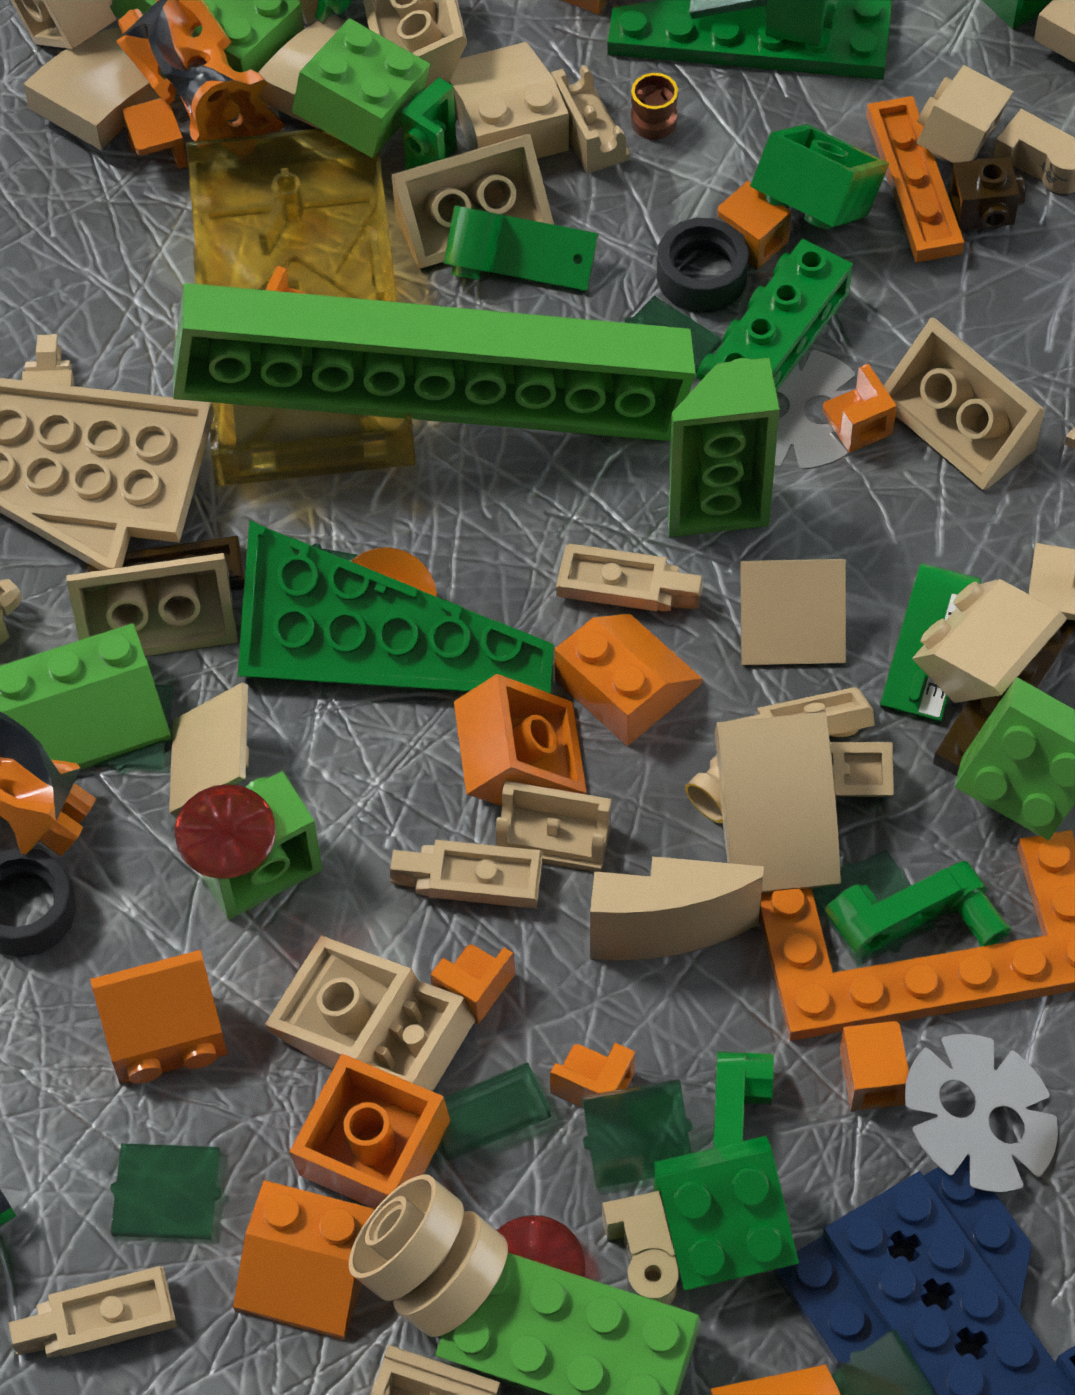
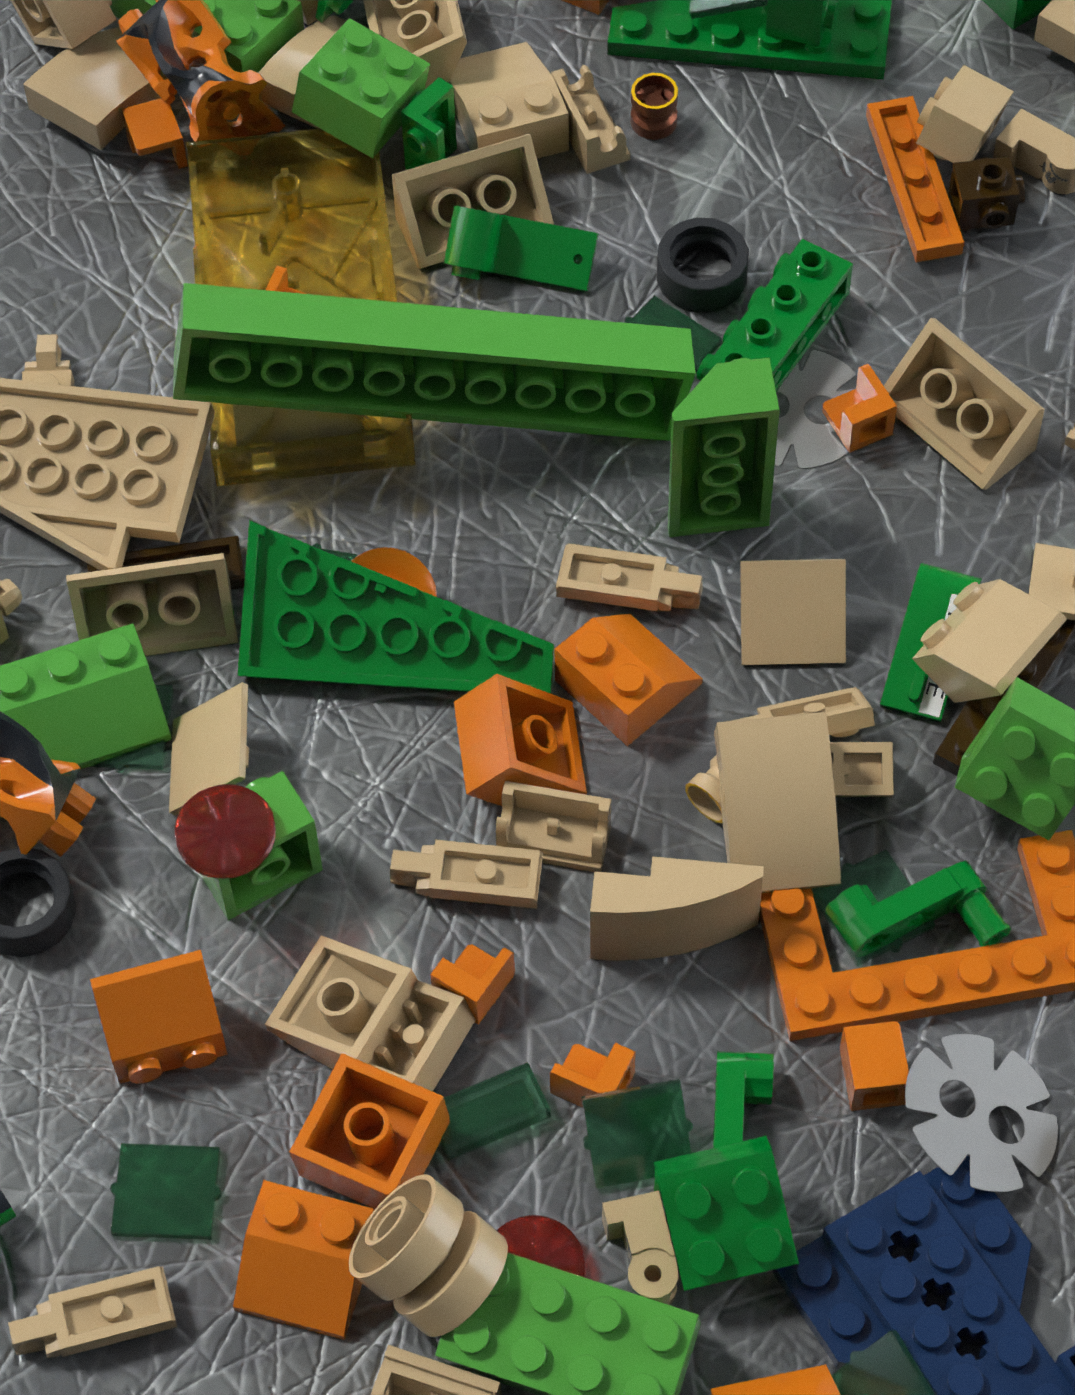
orange panel [717,181,791,270] -> none
green brick [750,124,889,229] -> none

